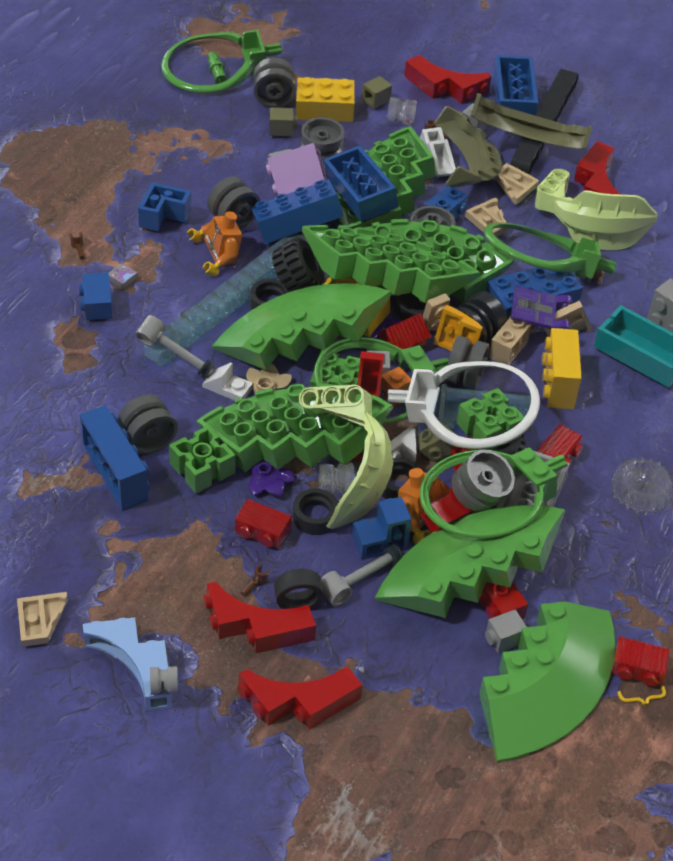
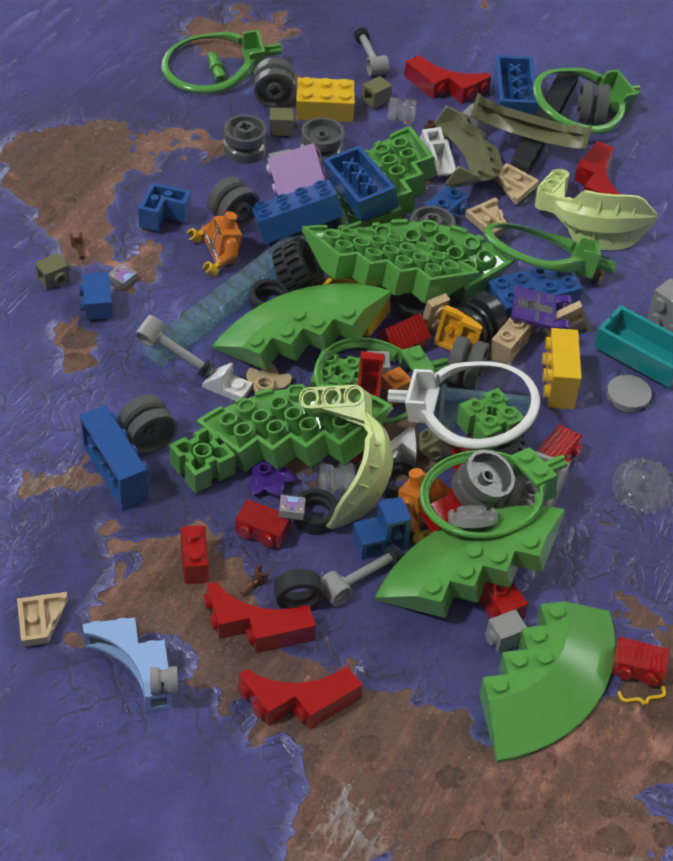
none -> olive brick [35,253,71,290]
none -> red brick [180,525,209,584]
none -> dark grey wheel [224,115,267,164]
none -> light grey tile [279,495,305,520]
none -> light grey piece [354,27,389,76]
none -> light grey tile [448,505,498,528]
none -> bright green brick [533,68,641,134]
none -> dark grey wheel [577,82,610,126]
none -> light grey tile [606,375,652,413]

